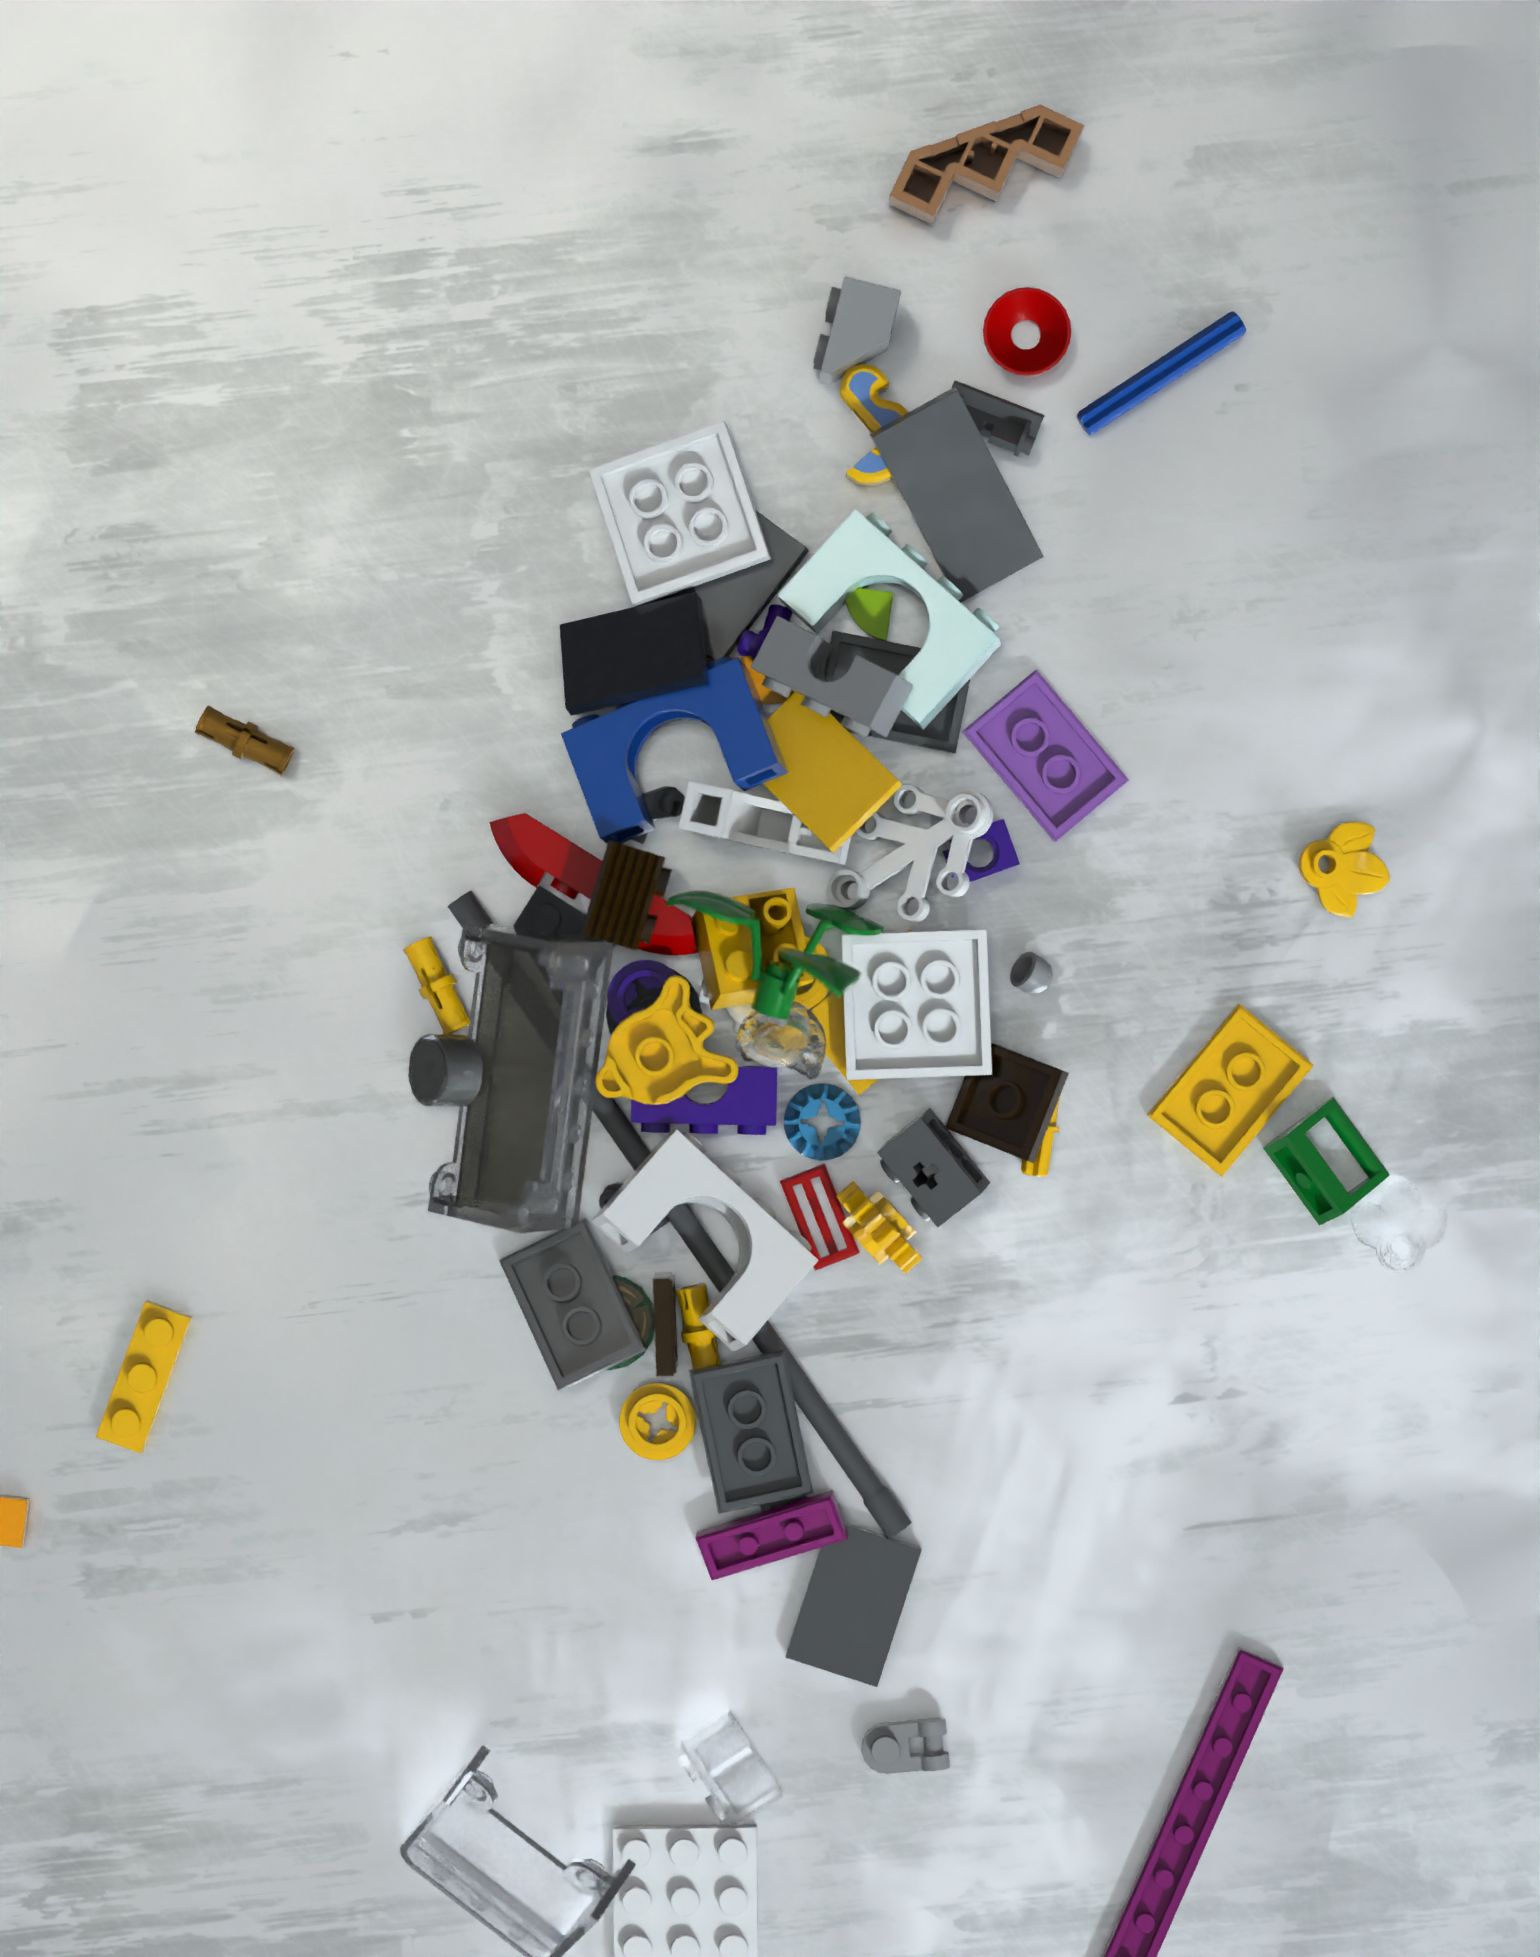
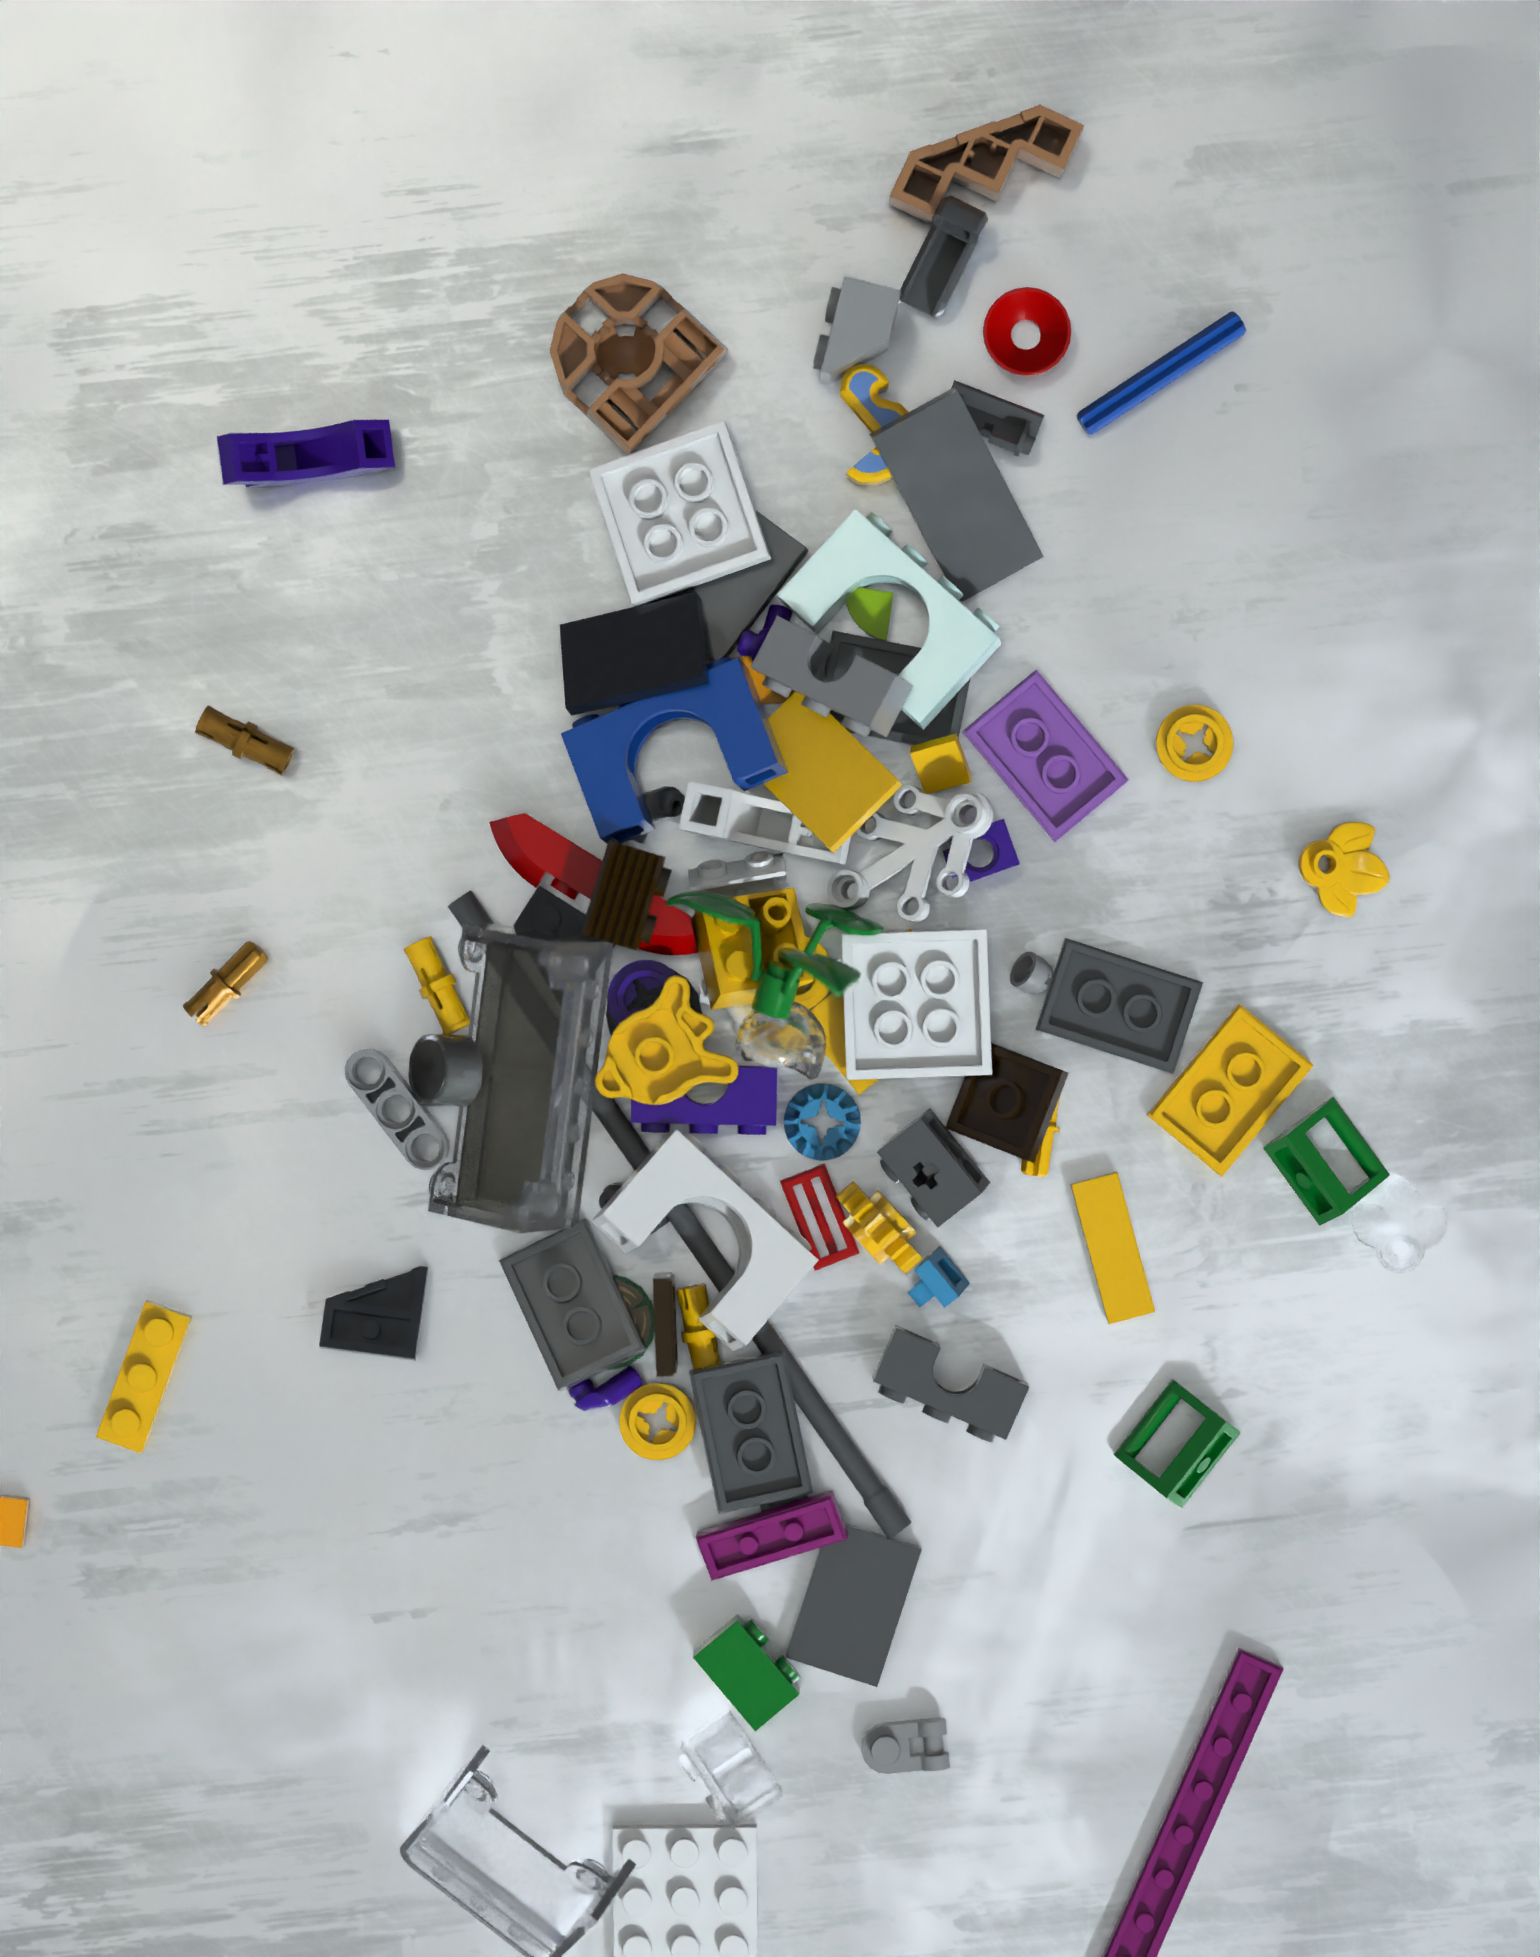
none -> pearl gold axle [183,941,268,1027]
none -> dark purple arch [217,420,395,487]
none -> black wing [319,1266,429,1361]
none -> light grey beam [345,1049,450,1170]
none -> medium nougat connector [550,273,728,455]
none -> dark purple arm [568,1366,643,1411]
none -> white hinge [688,851,789,897]
none -> green brick [693,1614,801,1732]
none -> dark grey arch [872,1325,1029,1443]
none -> dark grey animal [900,195,988,318]
none -> dark azure tile [907,1246,970,1308]
none -> yellow tile [910,733,972,794]
none -> dark grey tile [1035,938,1203,1074]
none -> yellow tile [1070,1172,1155,1324]
none -> green tile [1113,1379,1241,1508]
none -> yellow gear [1156,705,1233,782]

